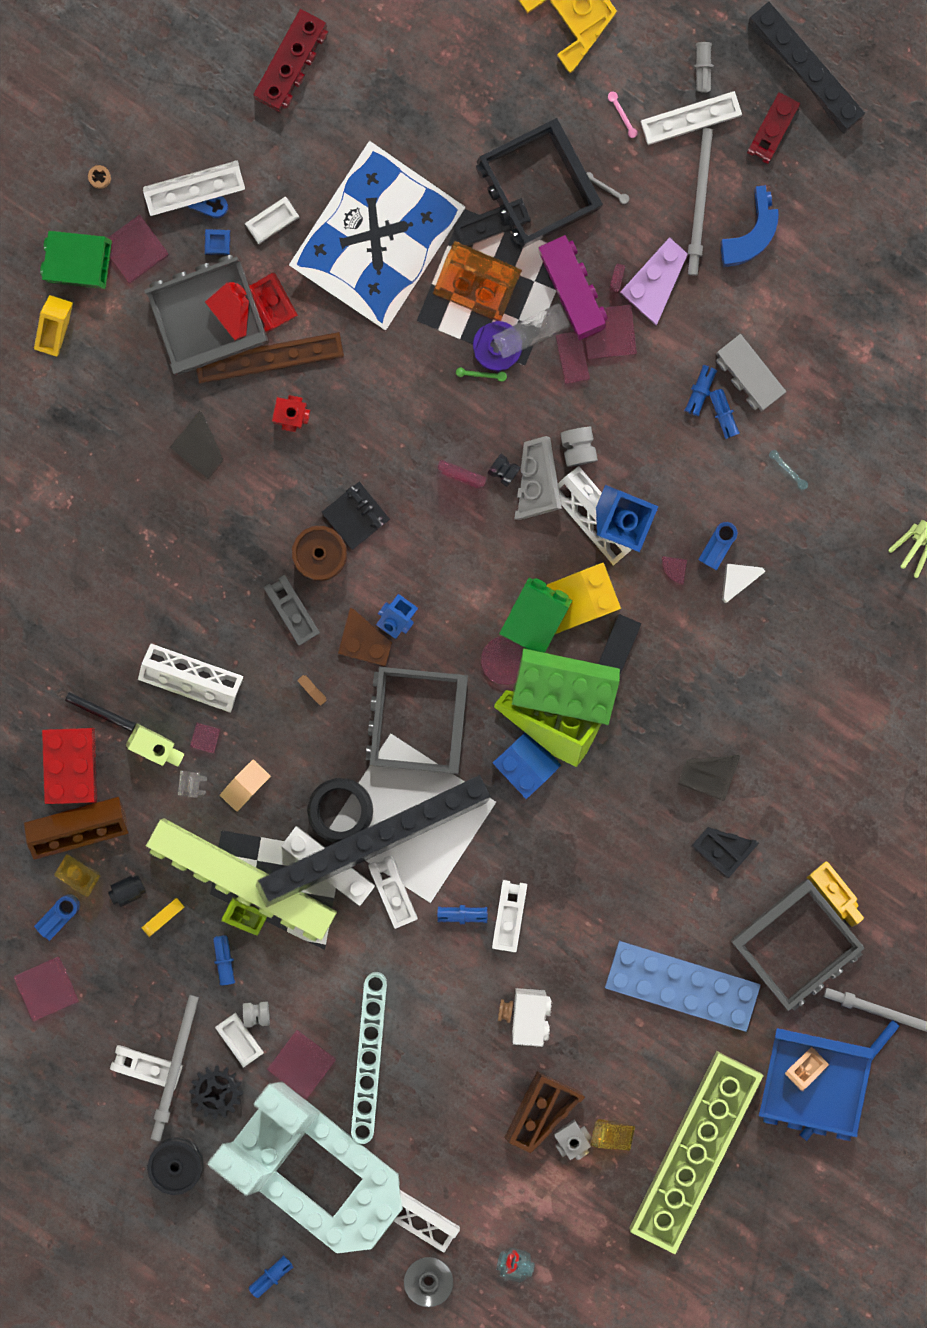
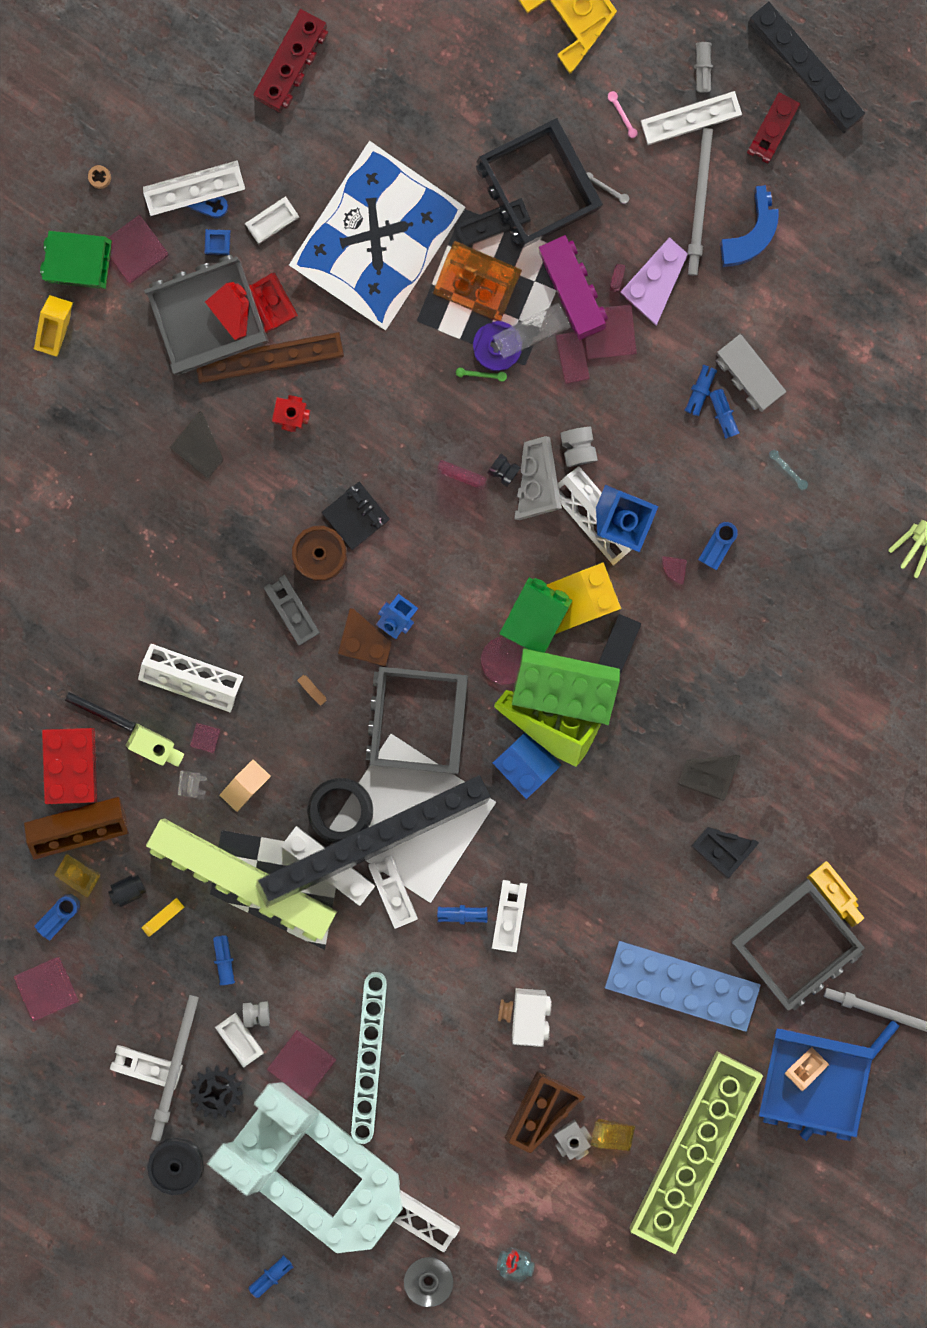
lime slope [221,896,267,936] -> none
white slope [722,564,765,603] -> none

